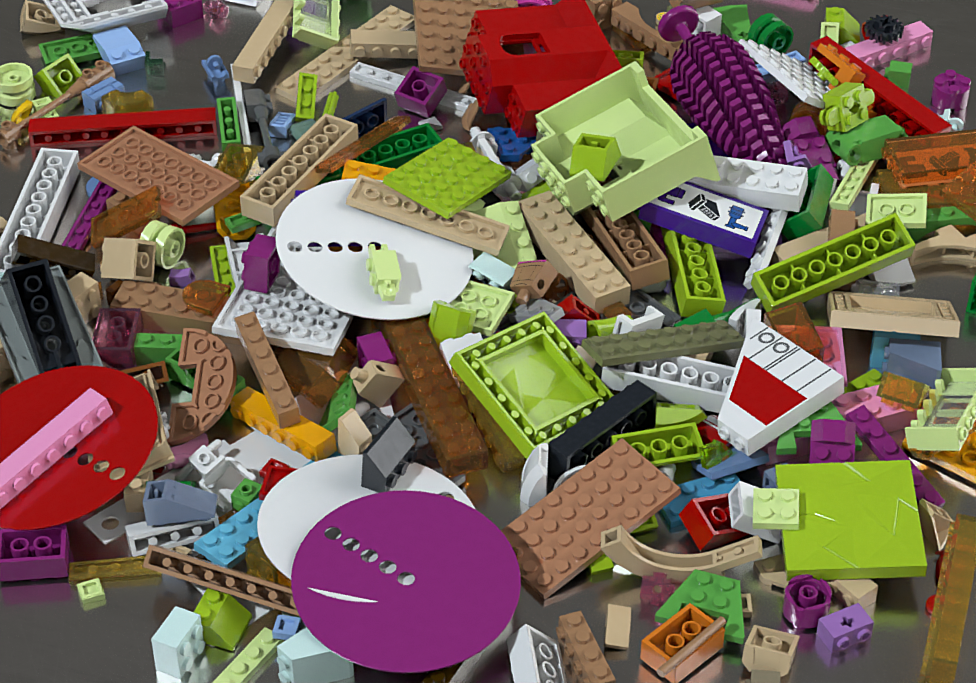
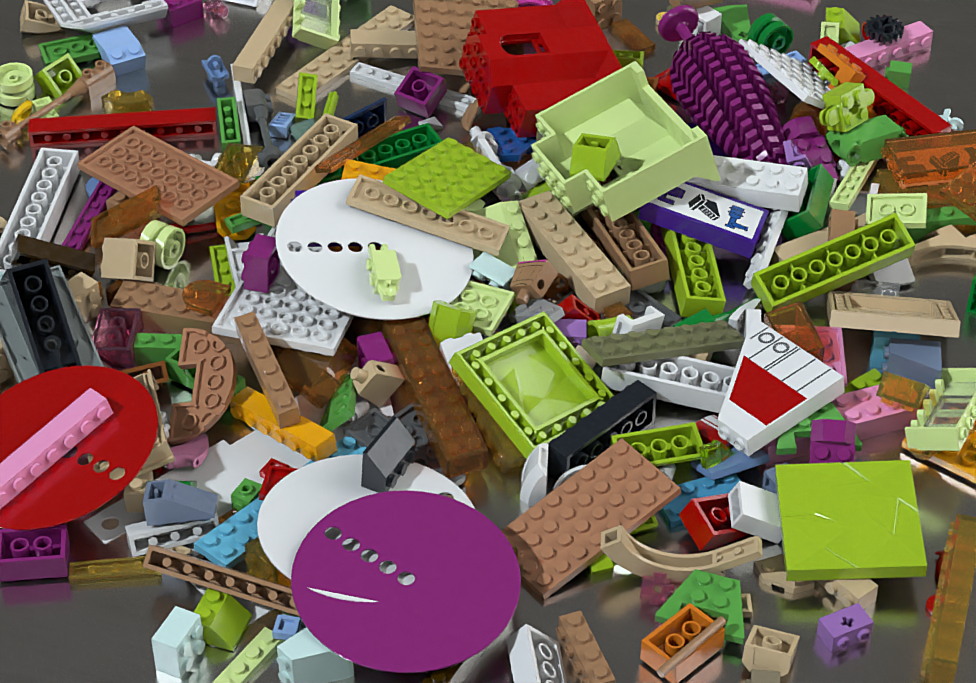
yellowish green tile [76,578,106,606] -> none
medium blue brick [81,76,126,114] -> none
clear green panel [145,51,166,78] -> none
medium lavender piece [169,268,196,287] -> none
white piece [175,439,258,512] -> none
tan slope [338,408,372,456] -> none
tan slope [603,604,631,650] -> none
medium nougat arch [611,1,683,61] -> none
lime slope [655,402,708,428] -> none
yellowish green plate [753,488,799,530] -> none
magenta brick [783,574,832,630] -> none
magenta plate [845,405,946,508] -> none
tan slope [918,498,957,551] -> none
magenta brick [931,69,971,111] -> none

